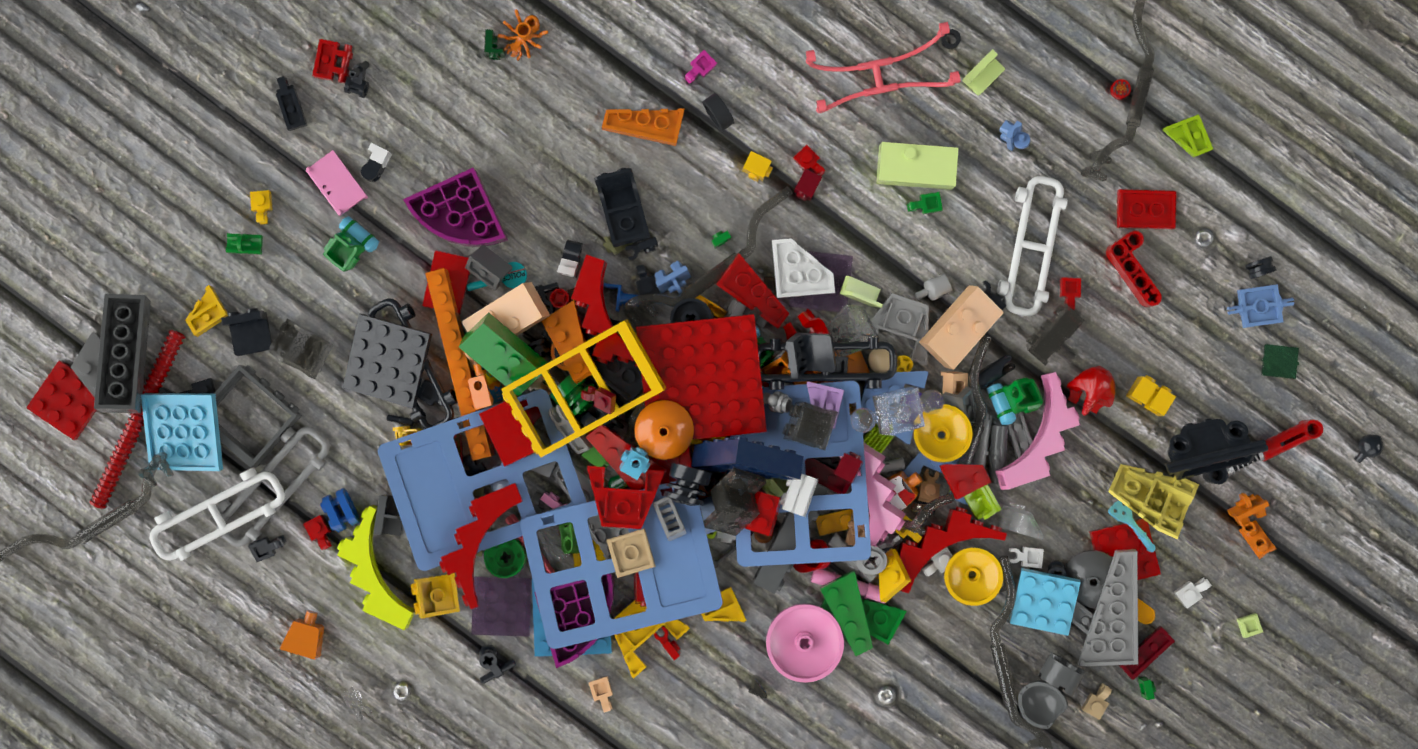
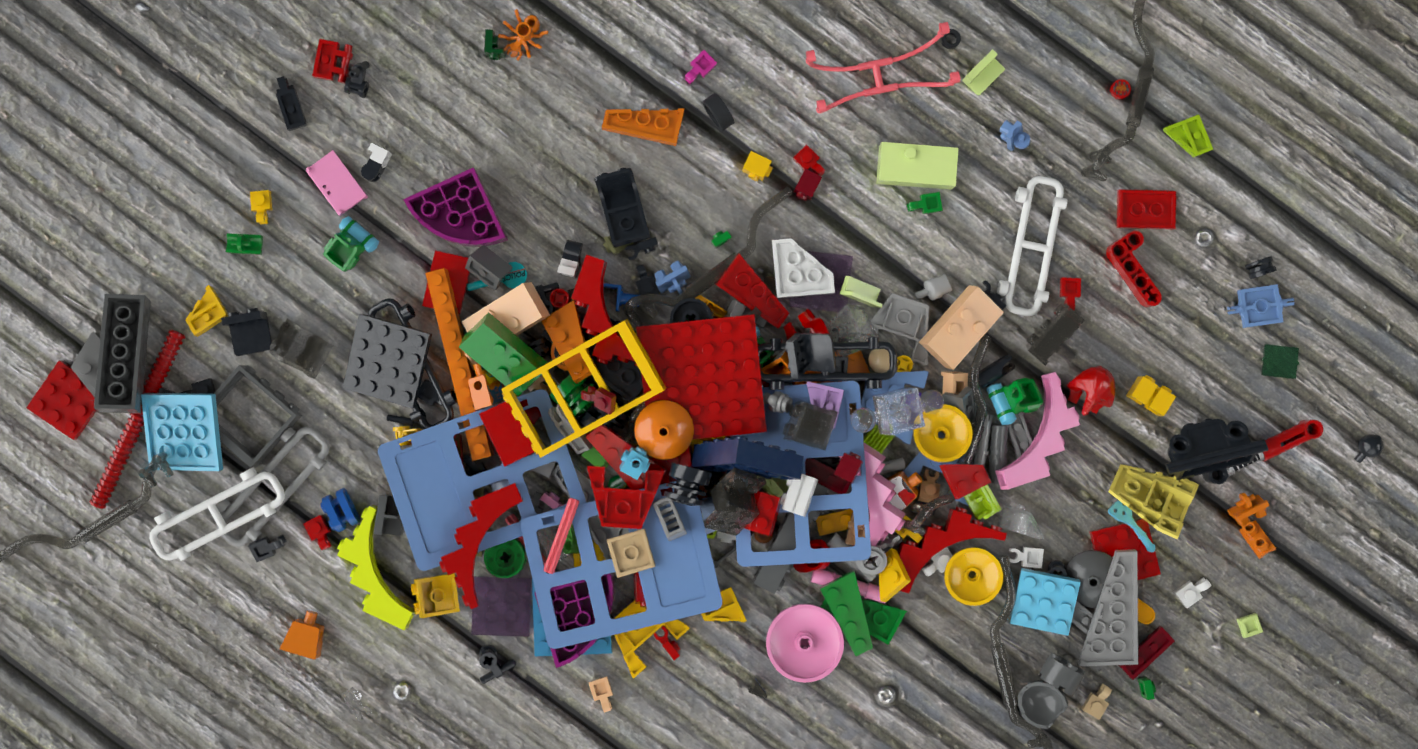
none -> coral axle [544,498,579,574]

